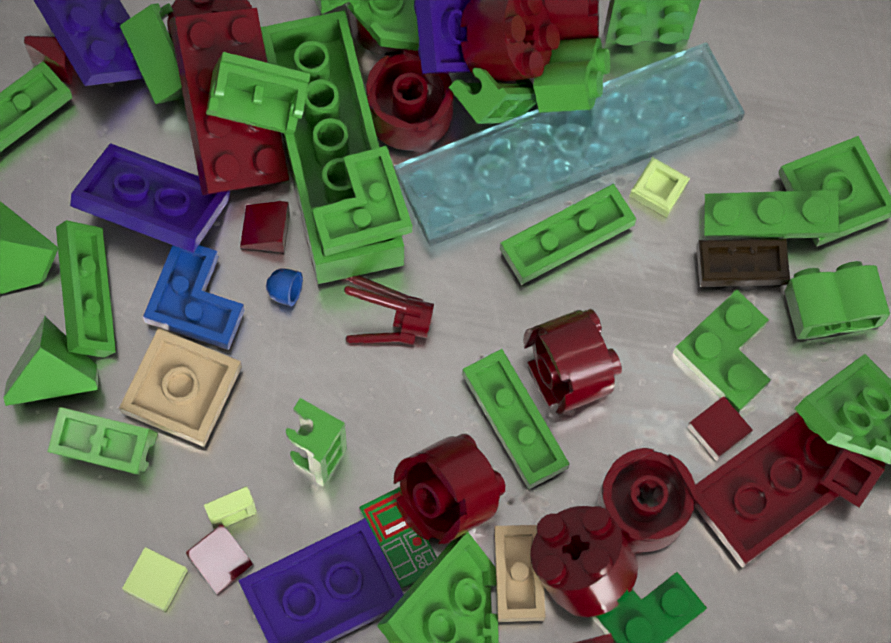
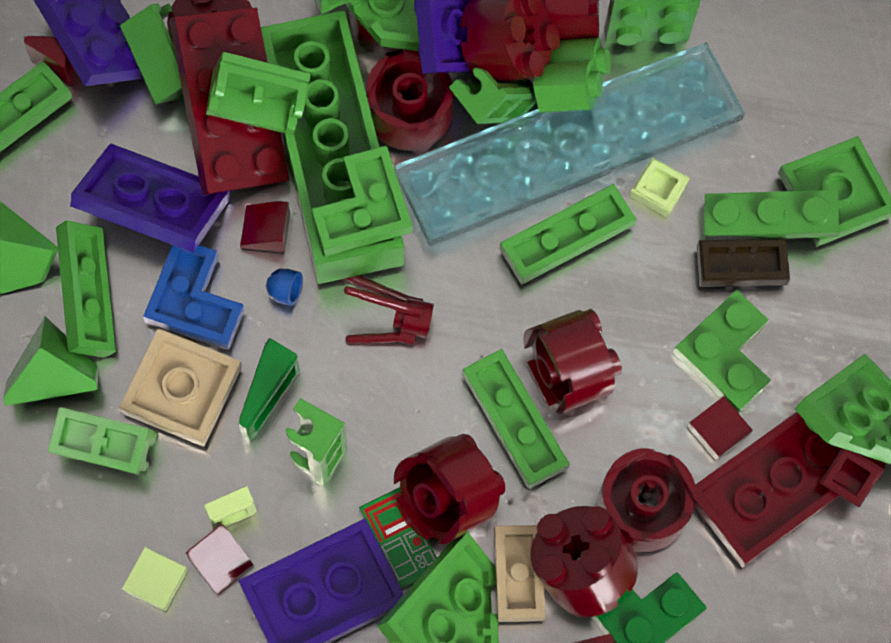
bright green brick [784,261,890,340] -> none
none -> green slope [238,338,300,441]

